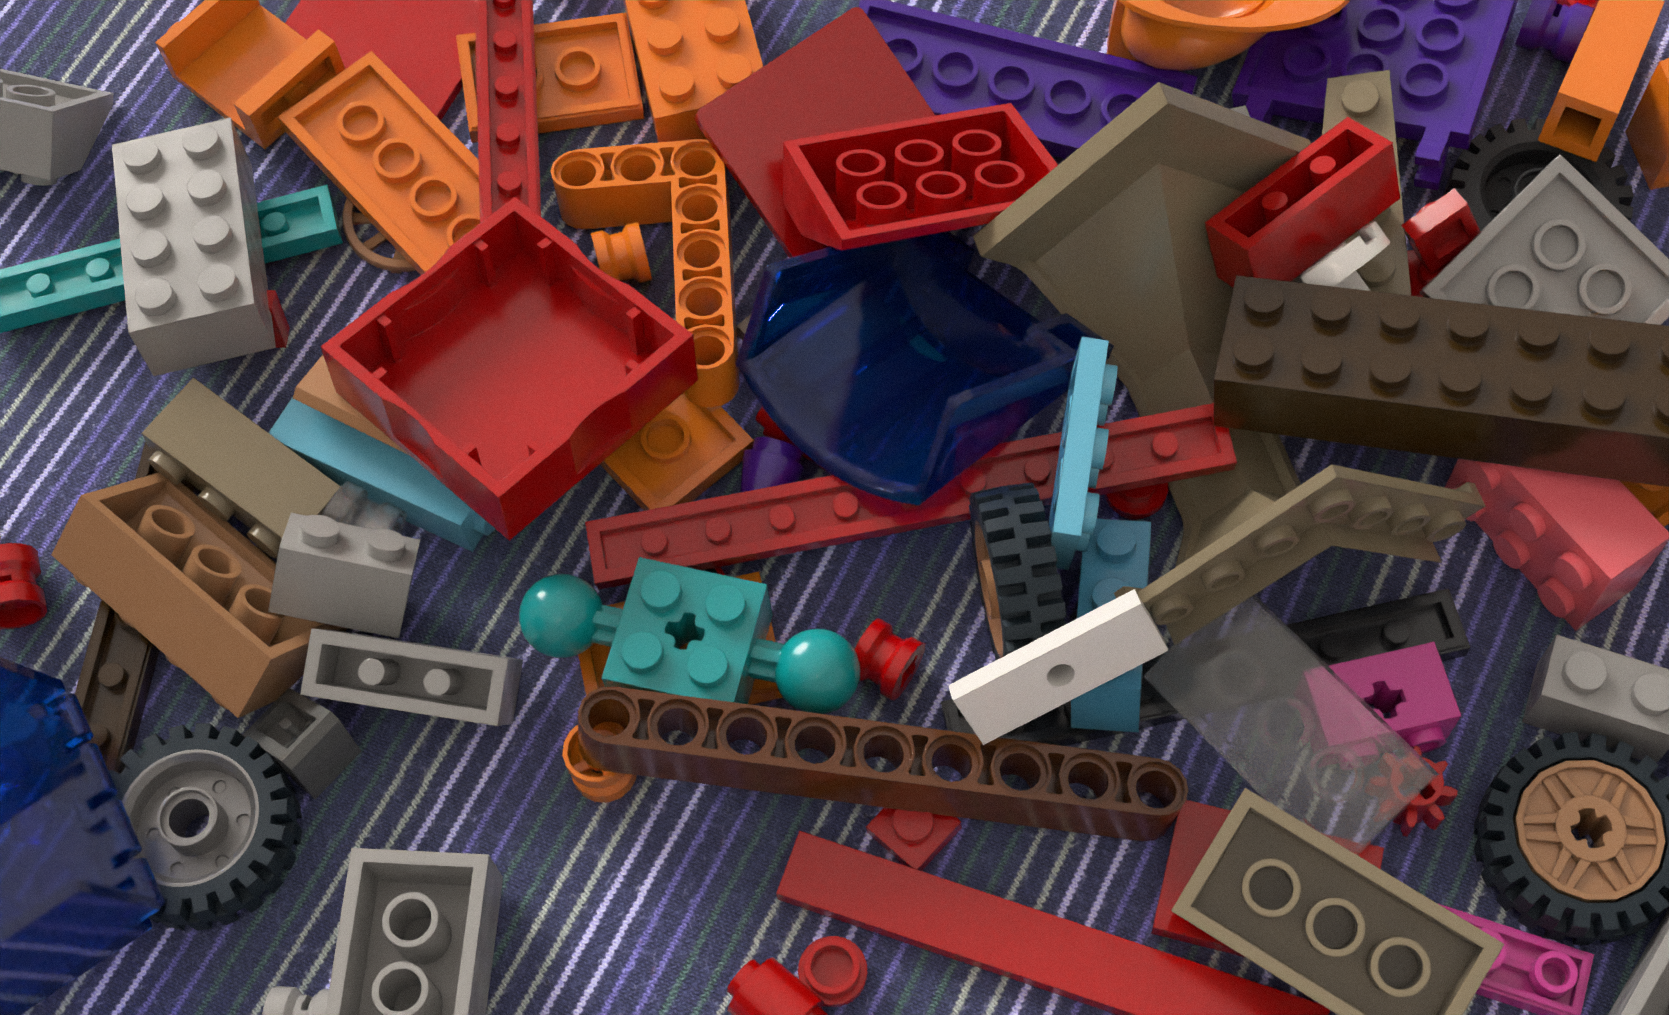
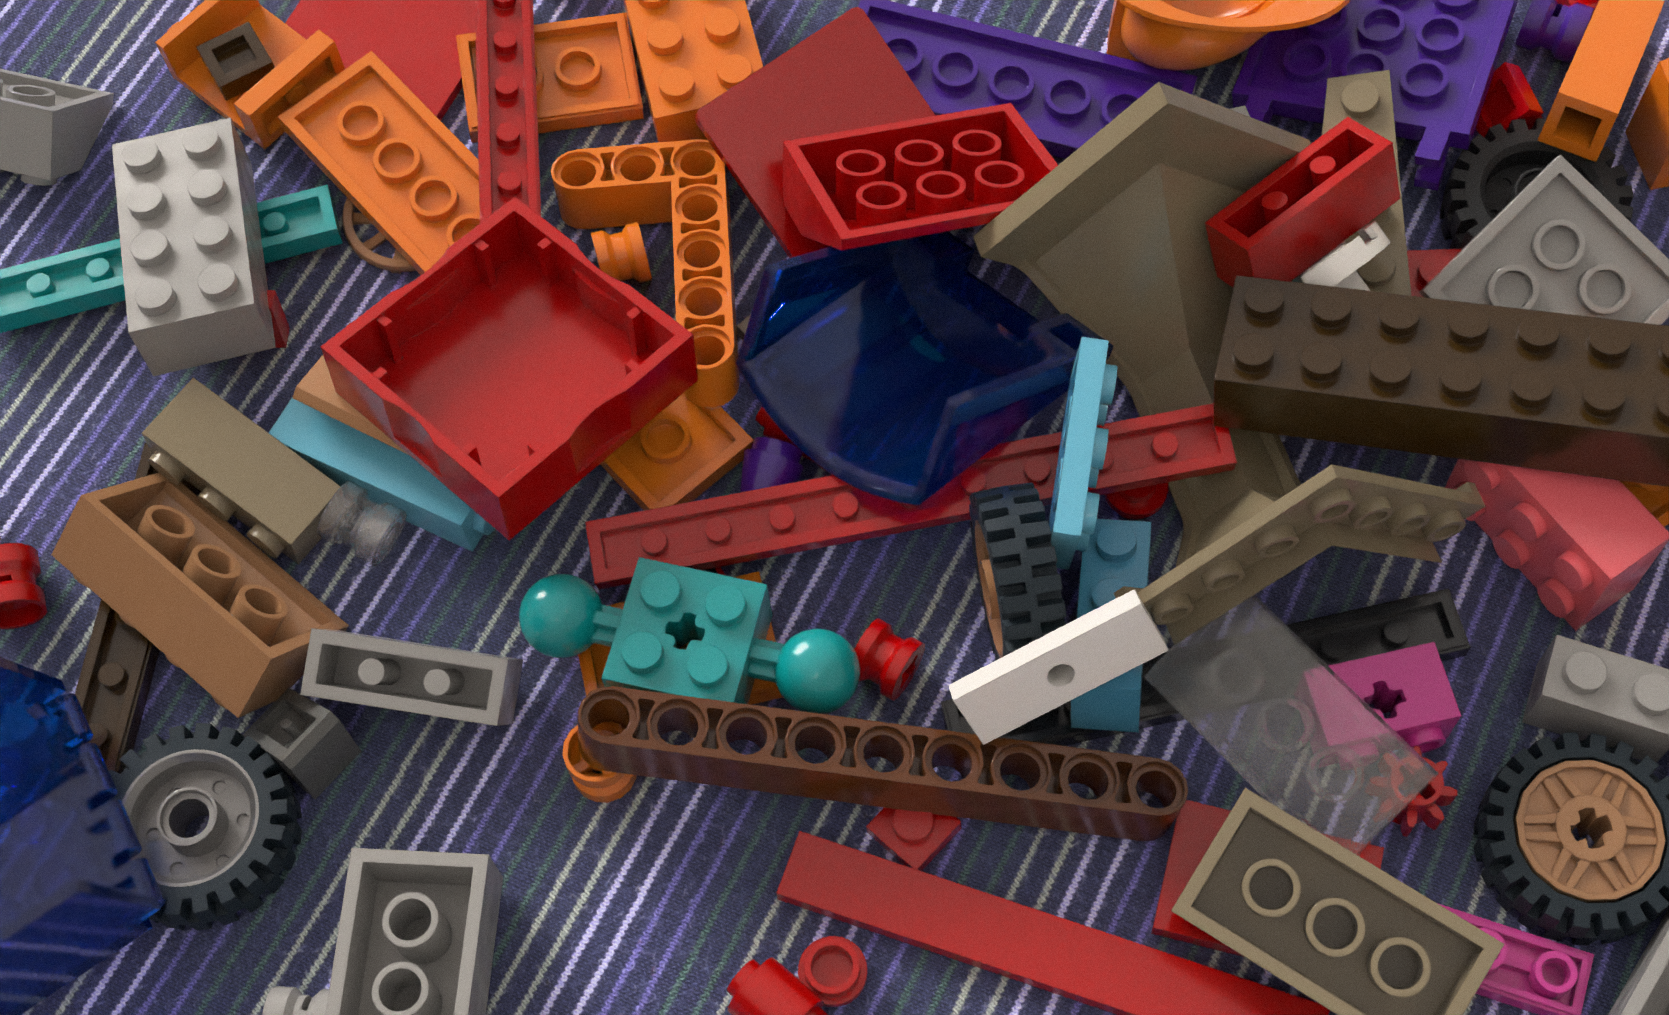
light grey brick [268,513,420,638] -> none
red plate [1401,188,1481,273] -> none
none -> dark brown plate [196,22,275,101]
none -> red tile [1476,62,1544,137]

